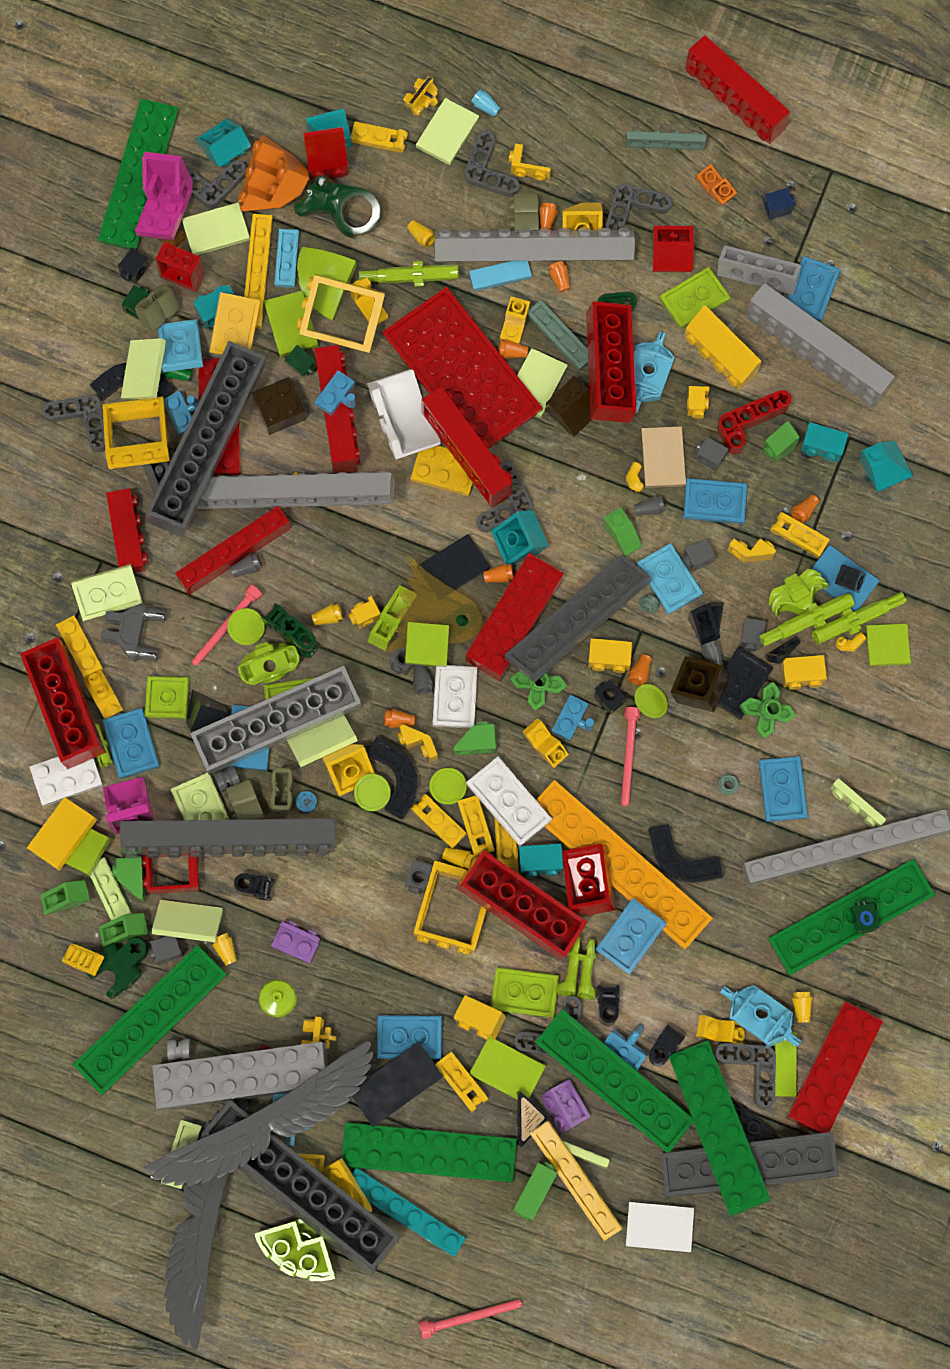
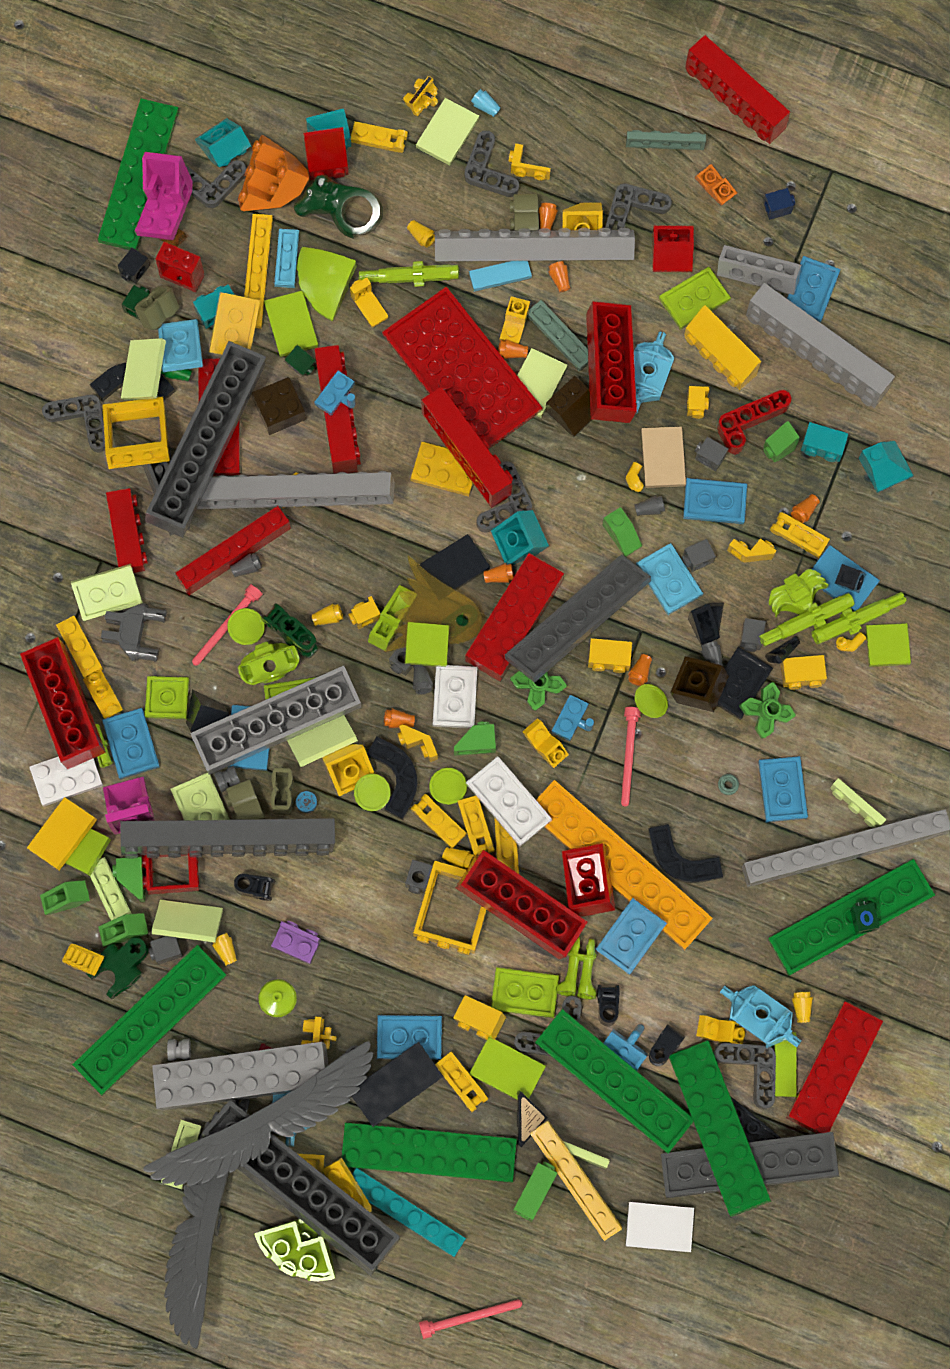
dark azure plate [164,391,199,436] -> none
yellowish green tile [182,202,250,255] -> none
yellow window [297,274,385,353] -> none
white panel [367,369,441,459] -> none
teal brick [519,844,563,878] -> none
medium lavender bracket [541,1079,590,1133] -> none
black brick [594,679,627,715] -> none
dark green plate [597,292,637,312] -> none
sand green plate [639,594,659,613] -> none

